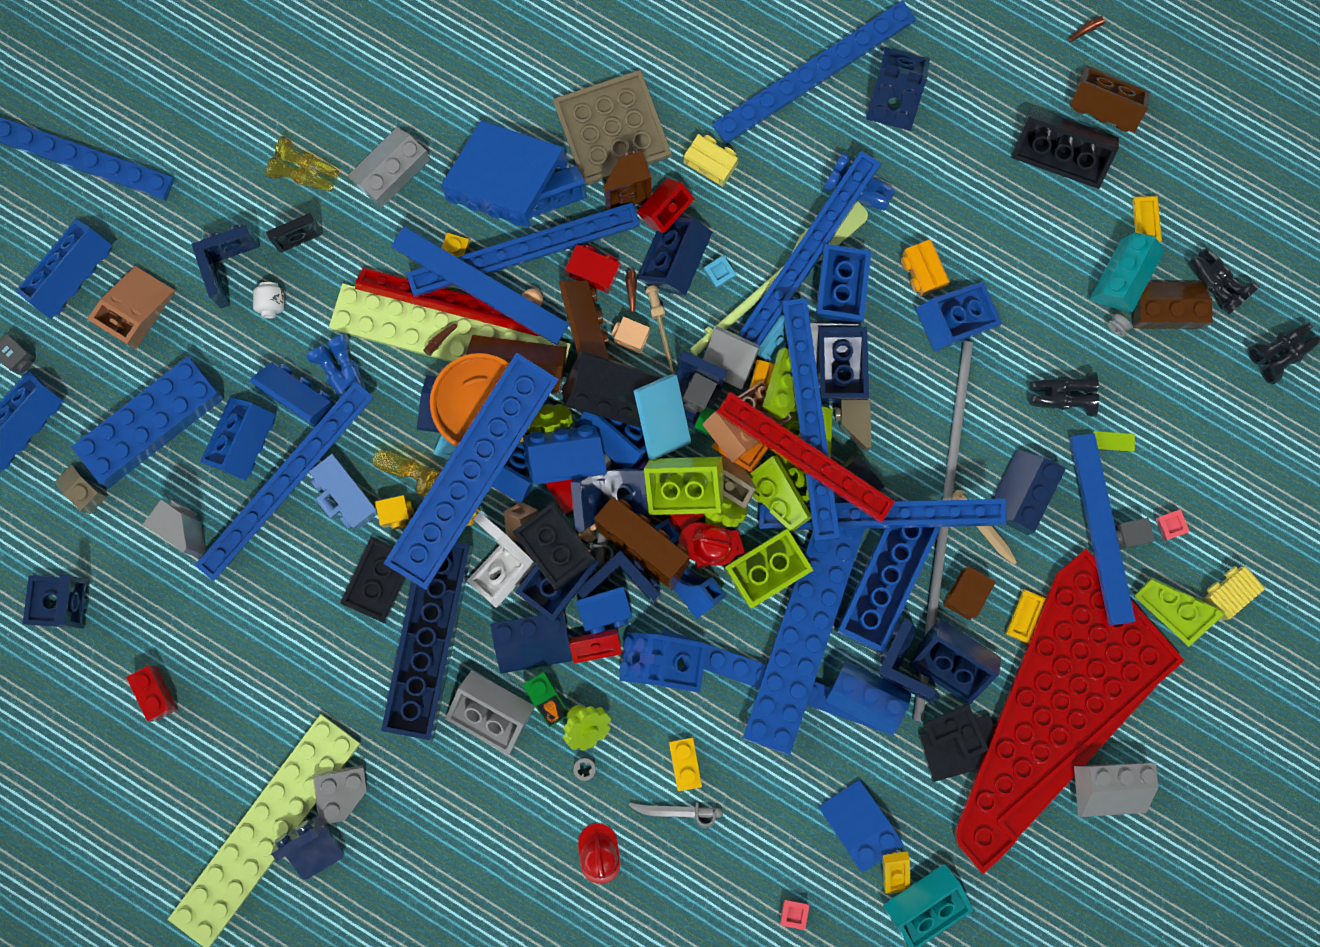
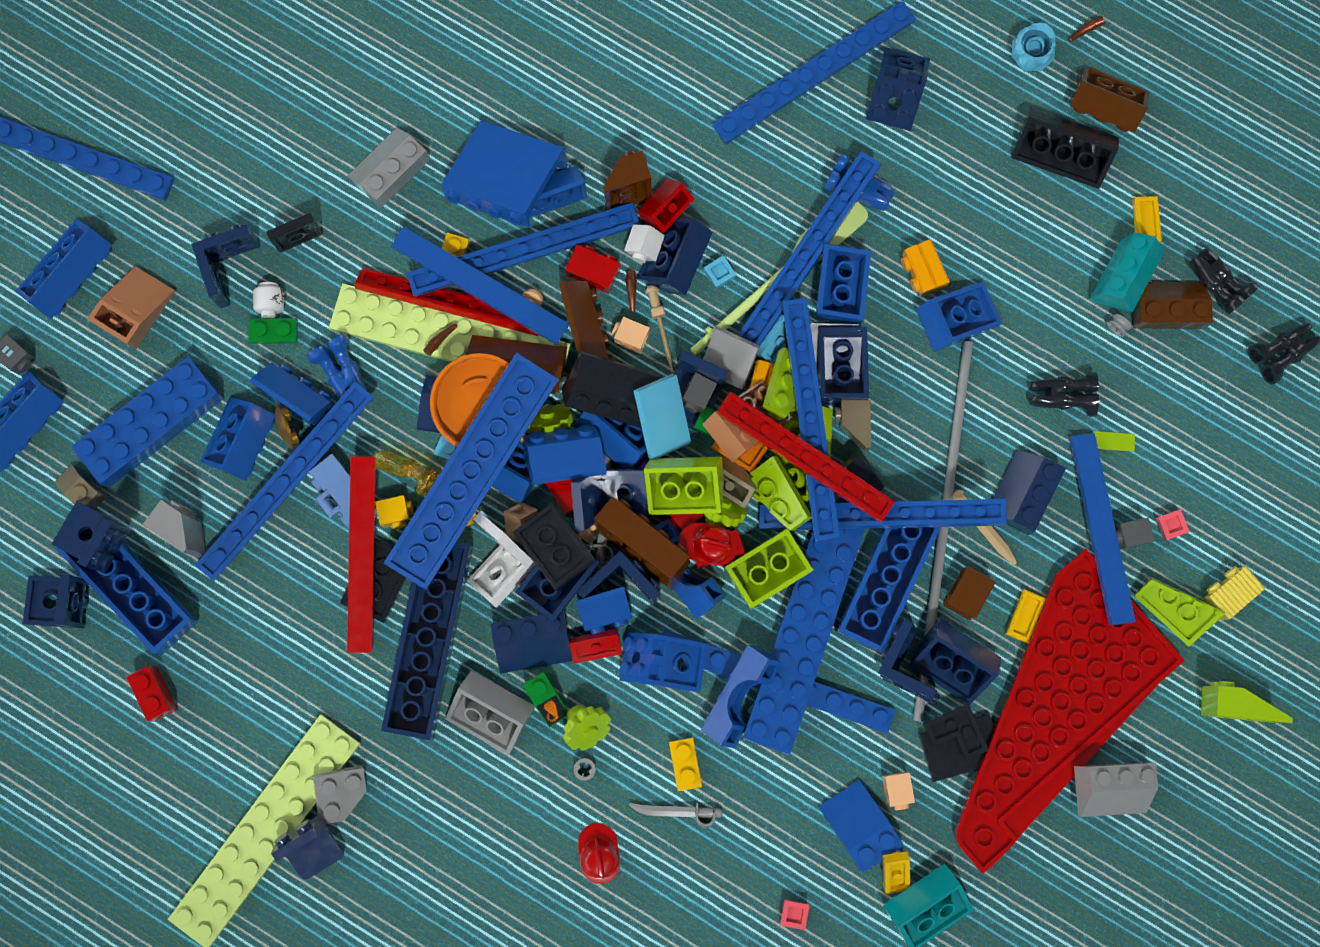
clear yellow piece [265,136,340,192] -> none
dark tan plate [553,70,672,186] -> none
light yellow brick [683,134,739,187] -> none
blue slope [826,661,912,736] -> none
none -> dark blue bracket [51,501,131,573]
none -> blue brick [55,528,198,655]
none -> green plate [248,318,298,344]
none -> pearl gold dish [275,404,299,450]
none -> red tile [347,456,376,653]
none -> white brick [624,225,665,263]
none -> blue arch [701,645,782,748]
none -> light nougat brick [882,772,915,810]
none -> medium azure piece [1011,22,1056,72]
none -> lime slope [1201,681,1293,723]

